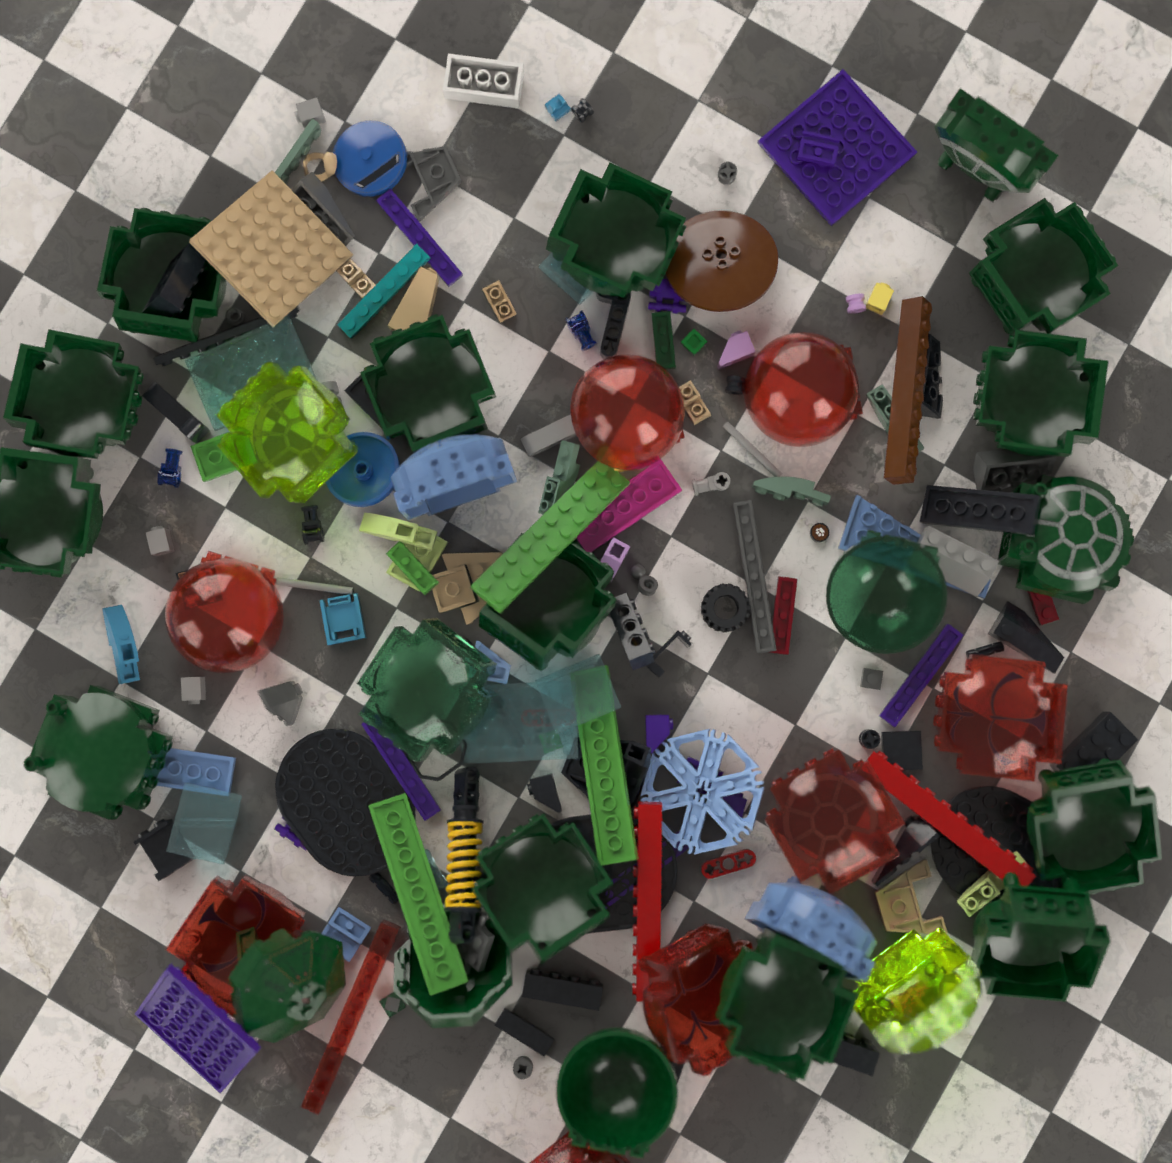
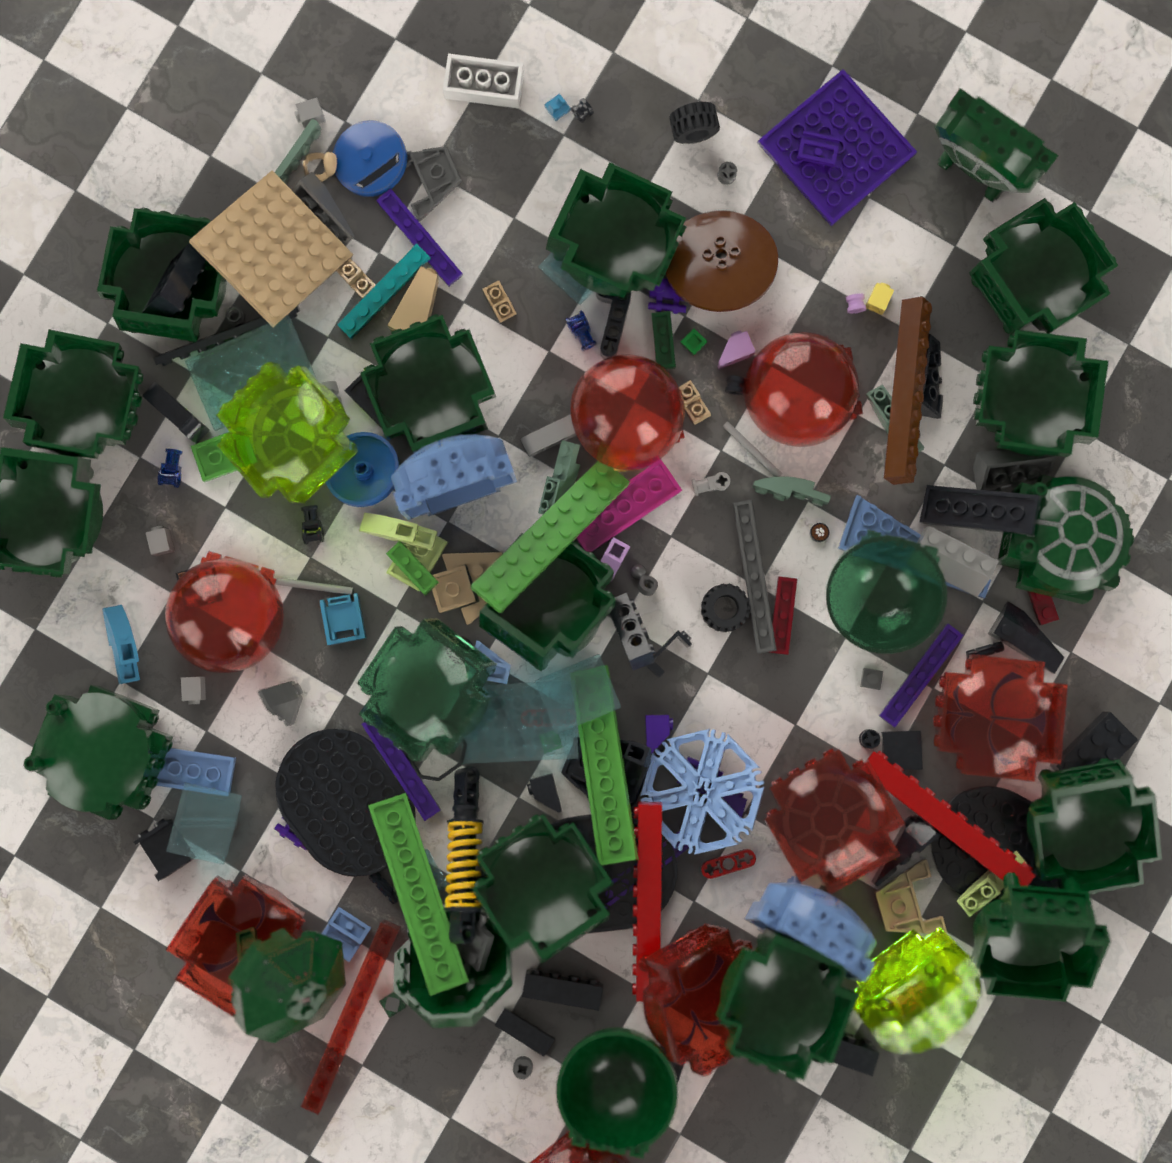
dark purple plate [135,964,261,1093] -> none
none -> black tyre [669,101,720,144]

